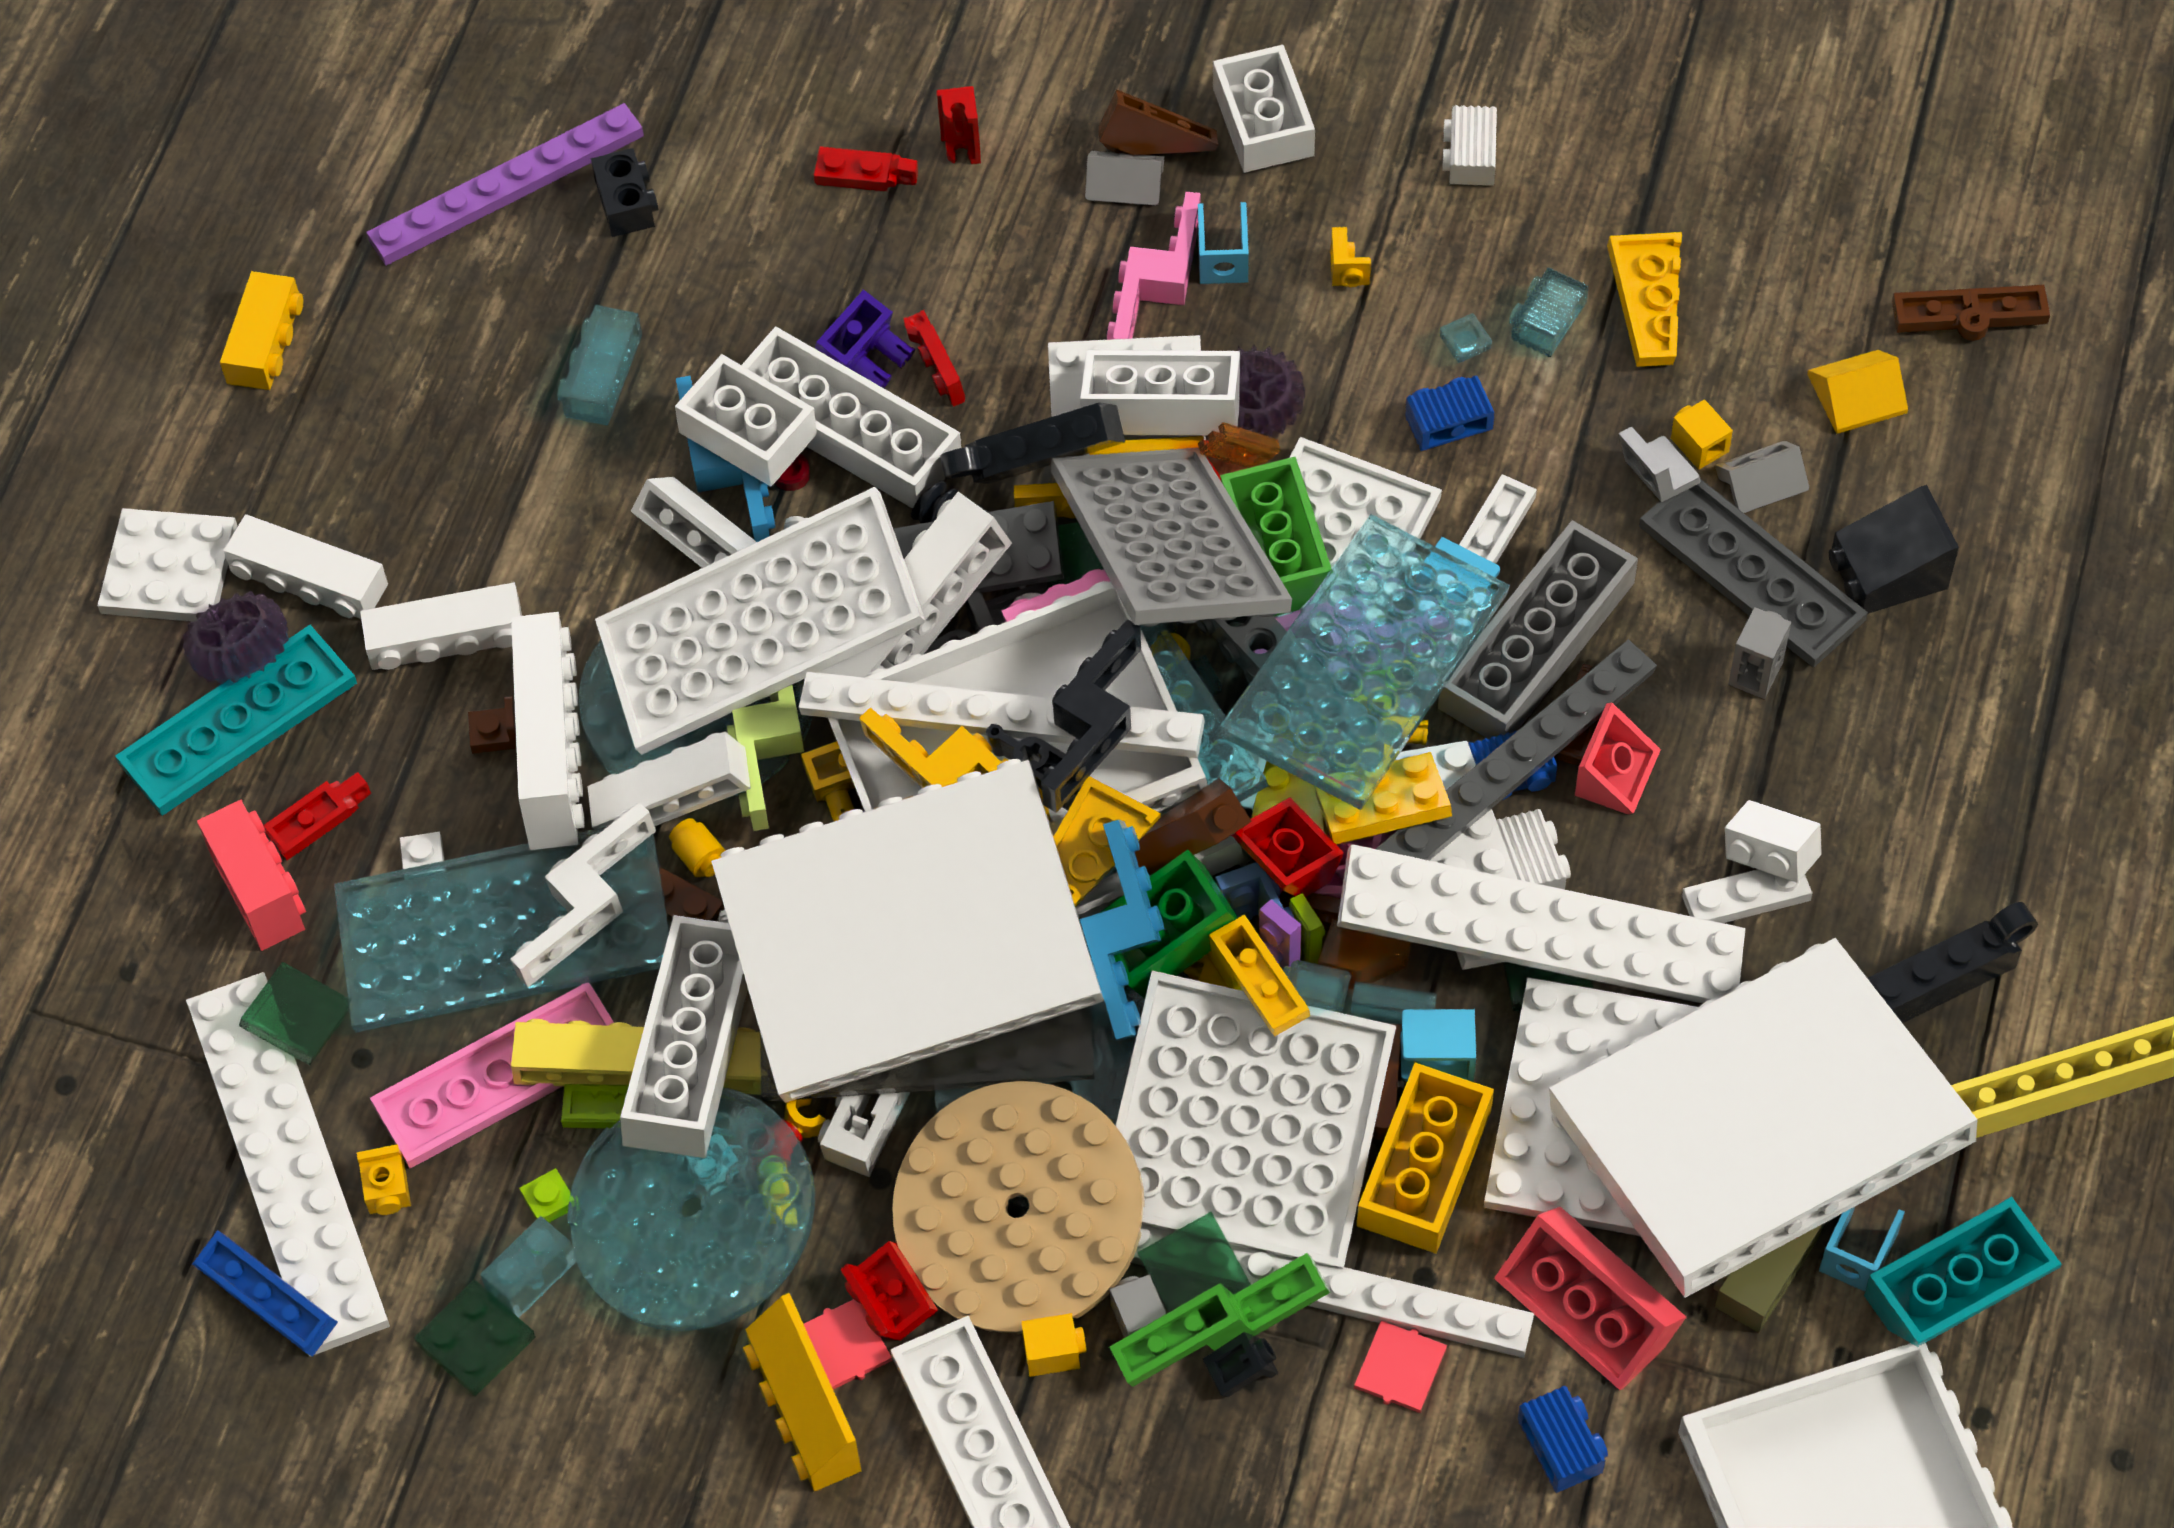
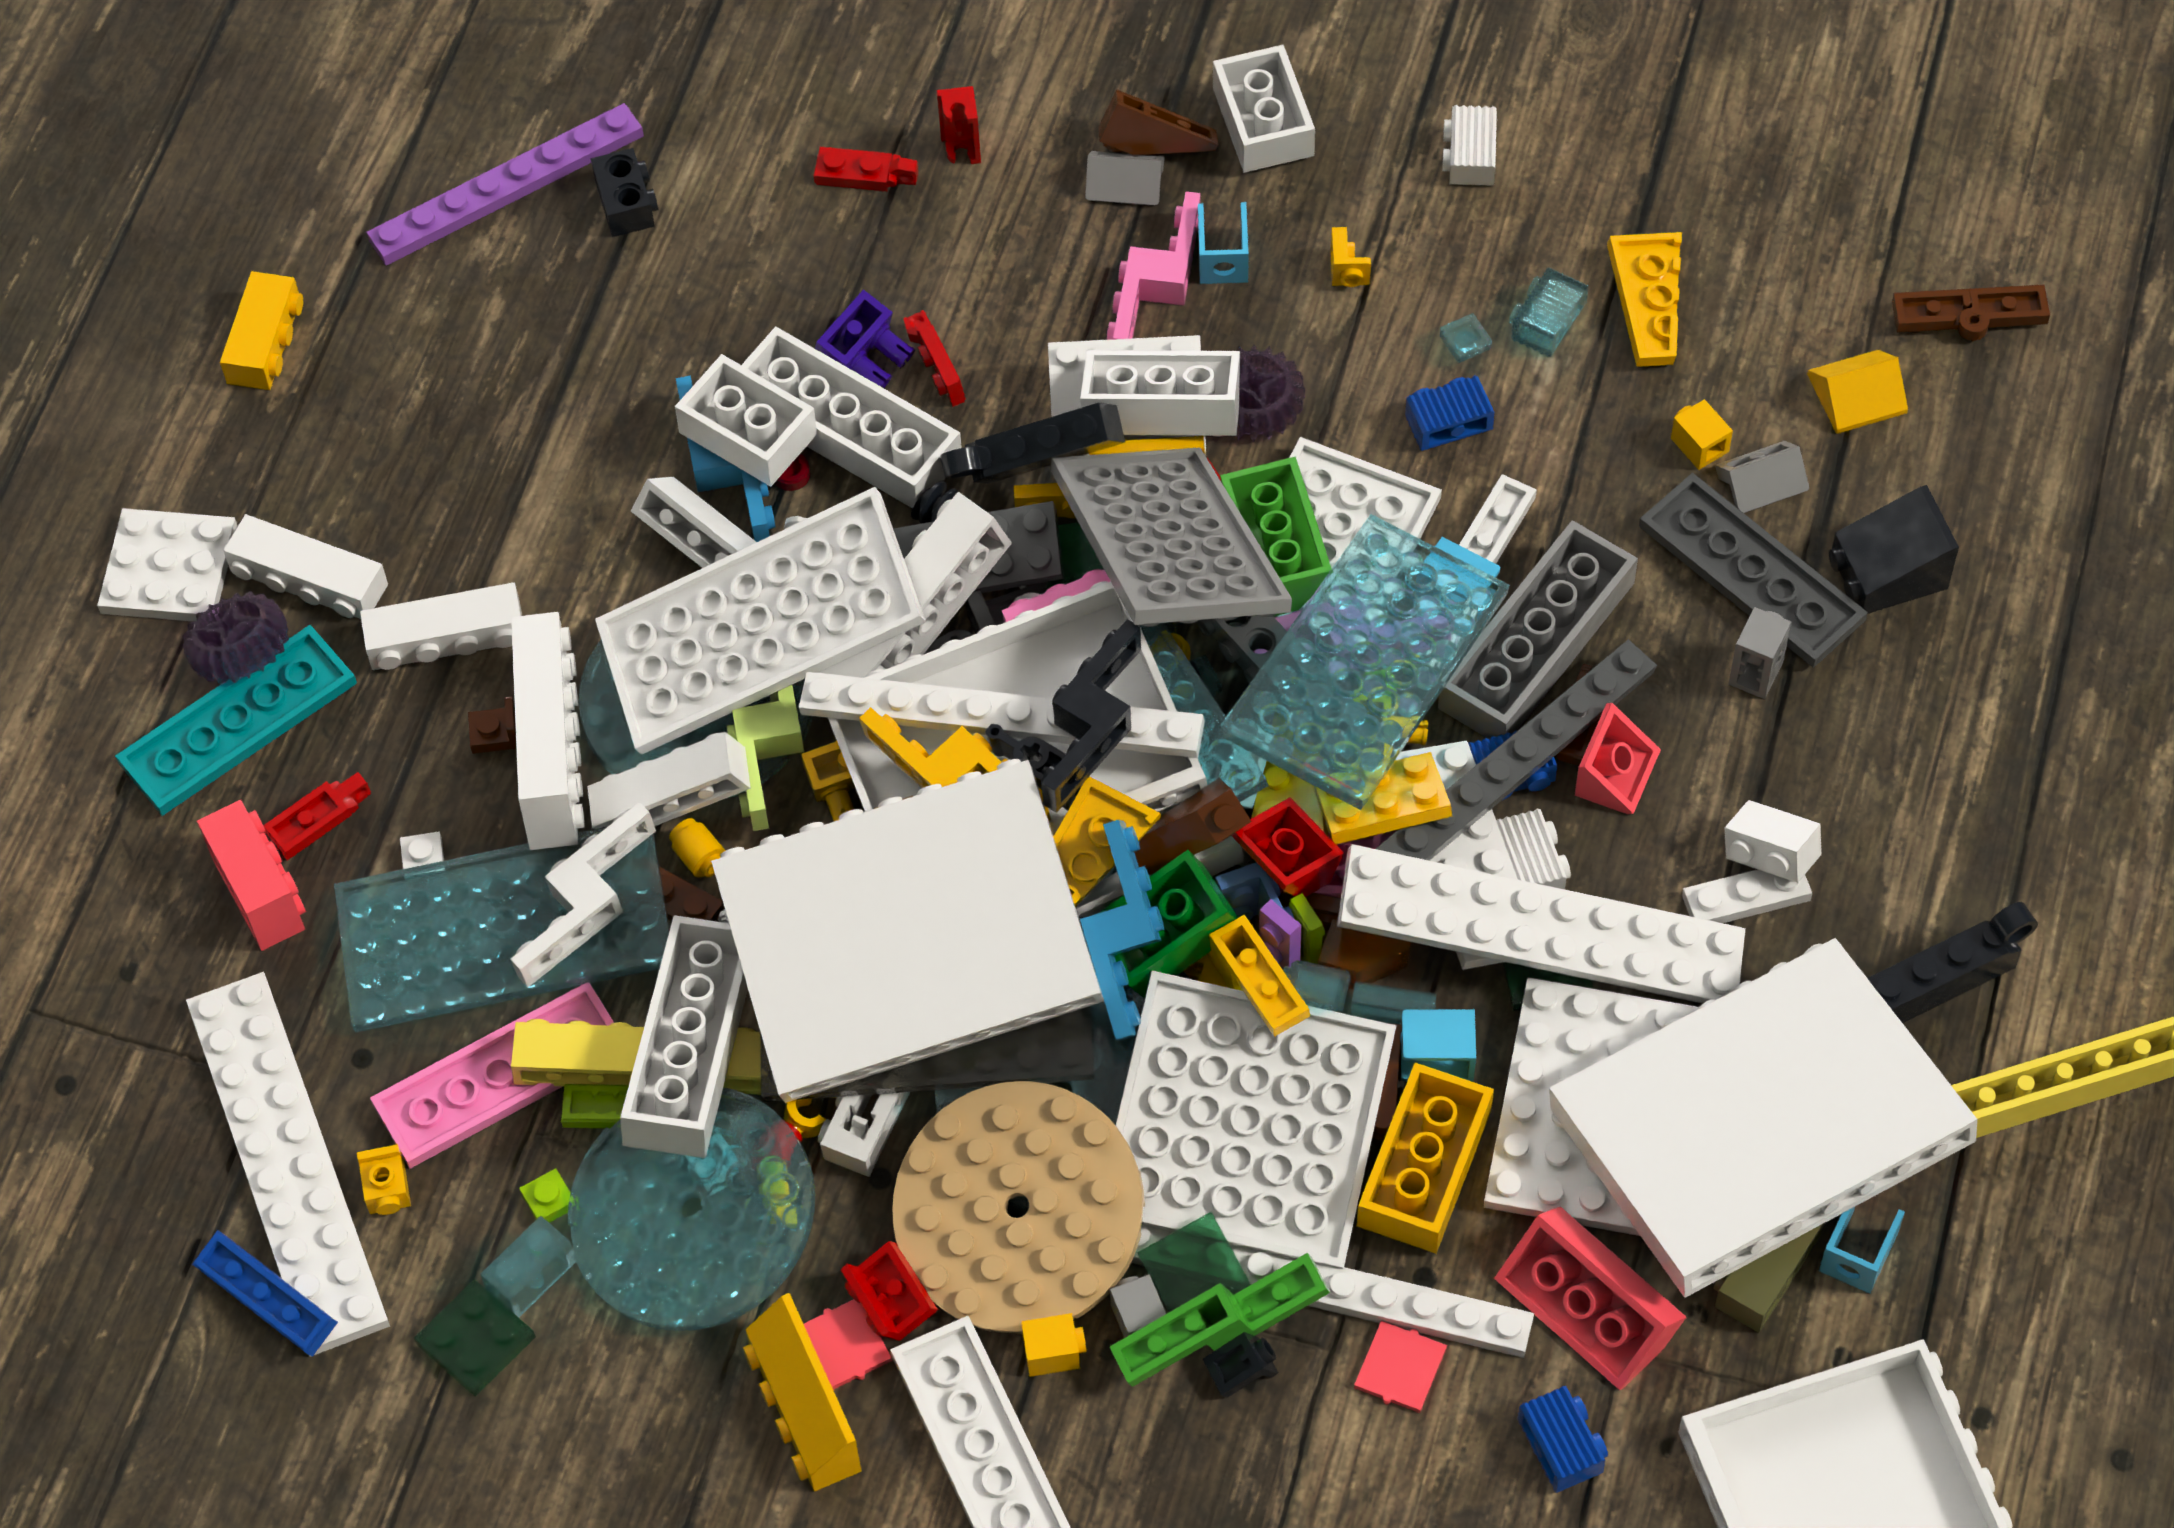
clear green tile [239,962,353,1065] -> none
clear light blue brick [557,305,642,426] -> none
clear orange tile [1198,422,1281,468] -> none
light grey panel [1618,427,1701,503] -> none
teal slope [1864,1197,2061,1347] -> none

